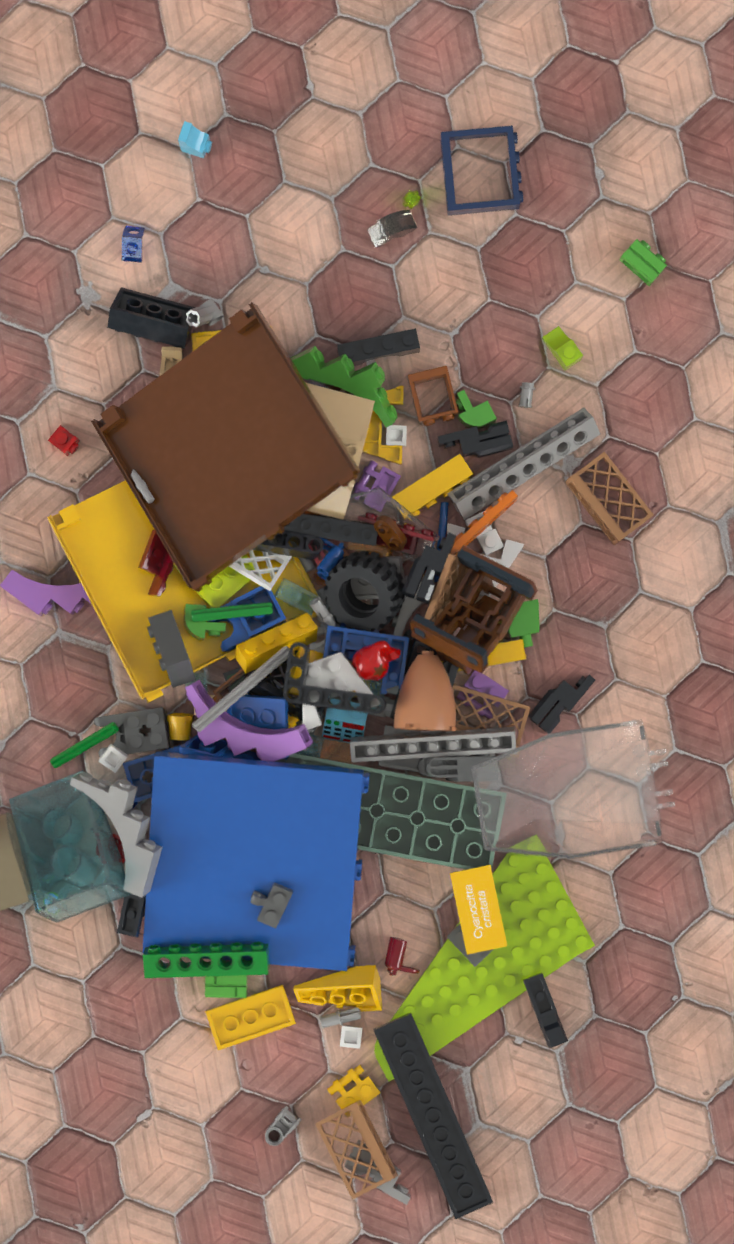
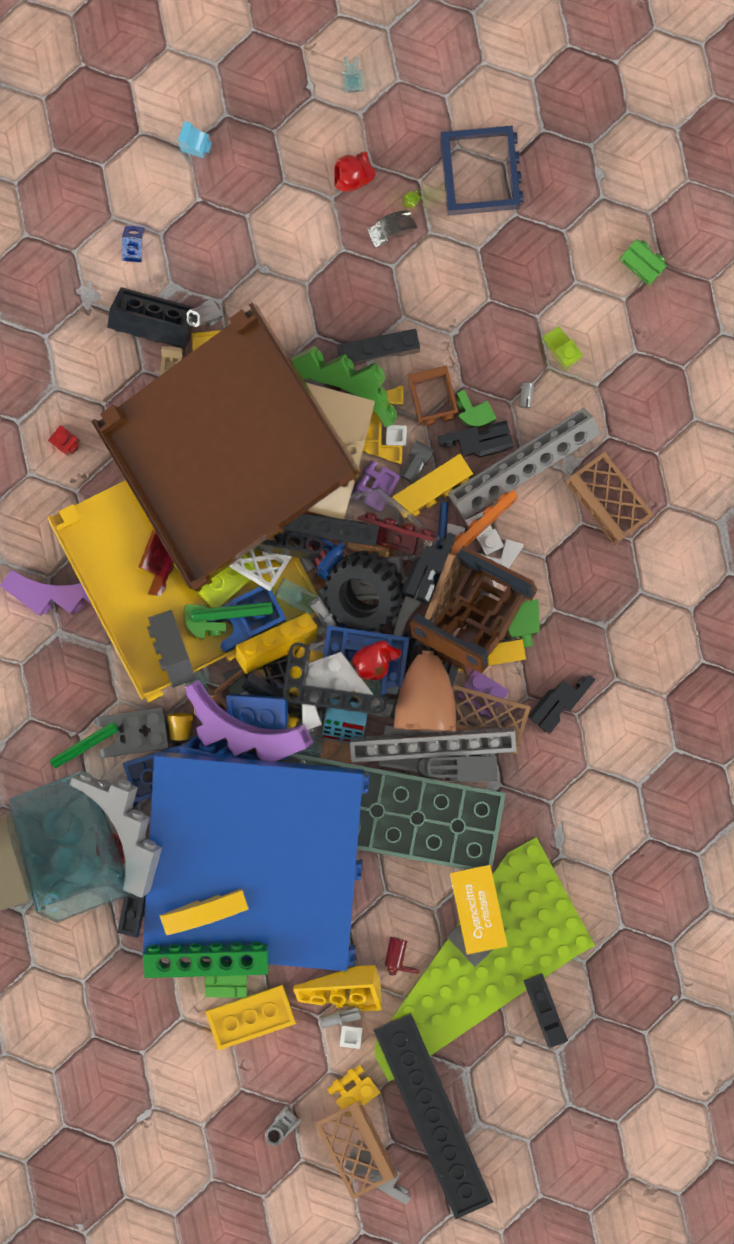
white plate [99,744,128,773] -> none
light grey piece [131,469,154,503] -> none
light grey axle [192,646,289,732] -> none
dark grey plate [250,882,293,928] -> none
reddish brown plate [374,515,407,551] -> none
clear windscreen [471,720,675,859] -> none
none -> yellow slope [159,889,248,935]
none -> red piece [334,152,376,192]
none -> clear light blue plate [342,56,364,93]
none -> dark grey piece [399,440,435,483]

